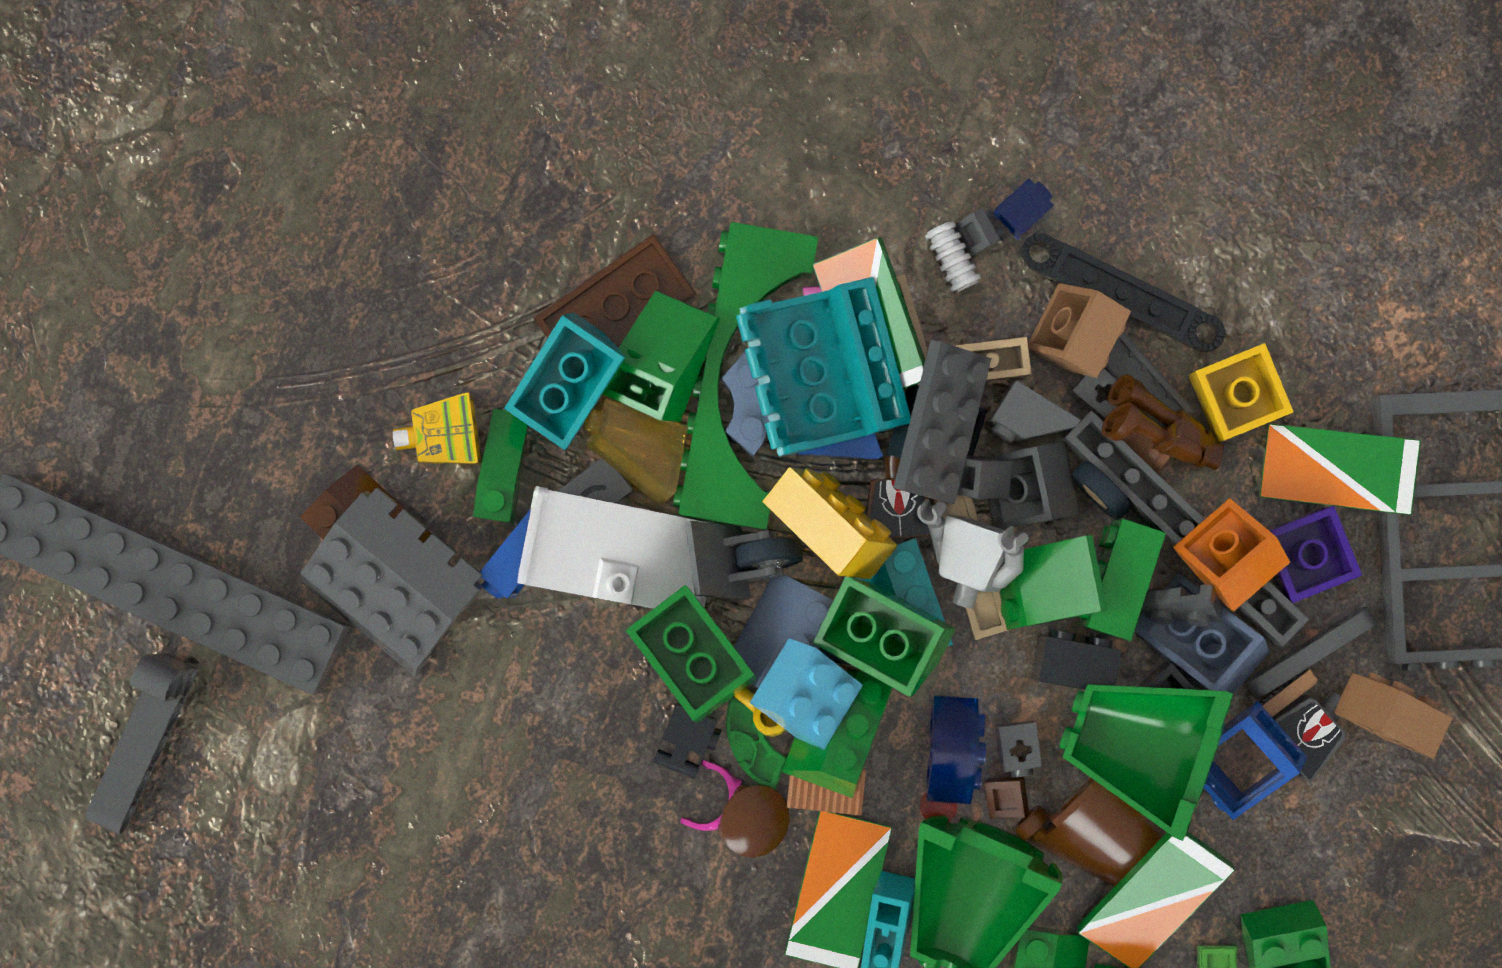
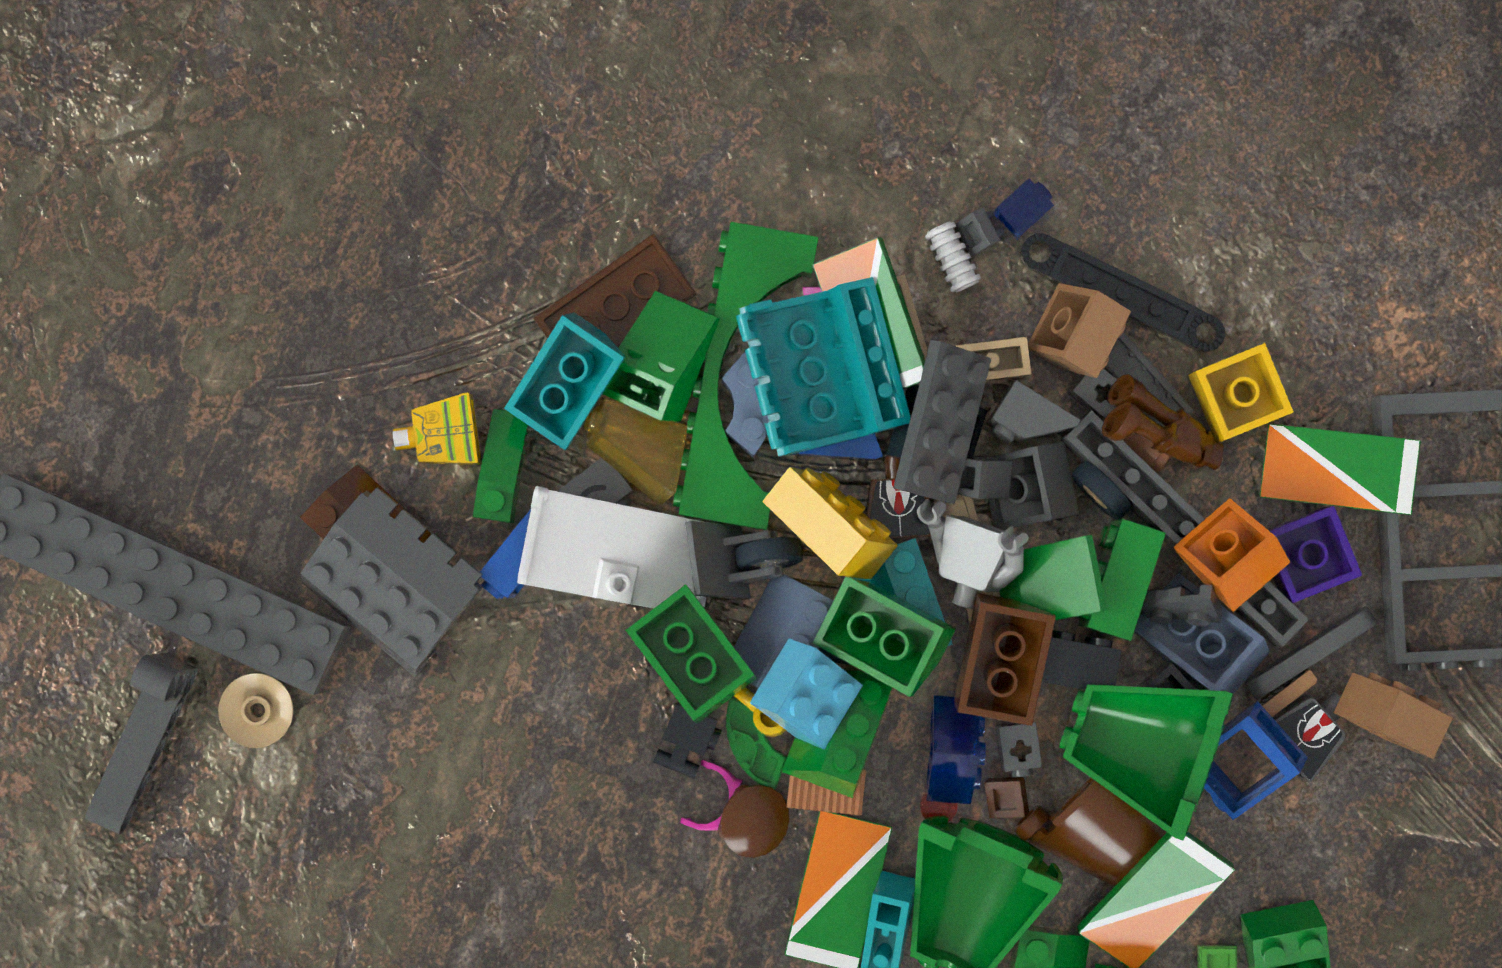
none -> tan dish [218,673,294,748]
none -> reddish brown slope [954,593,1056,726]

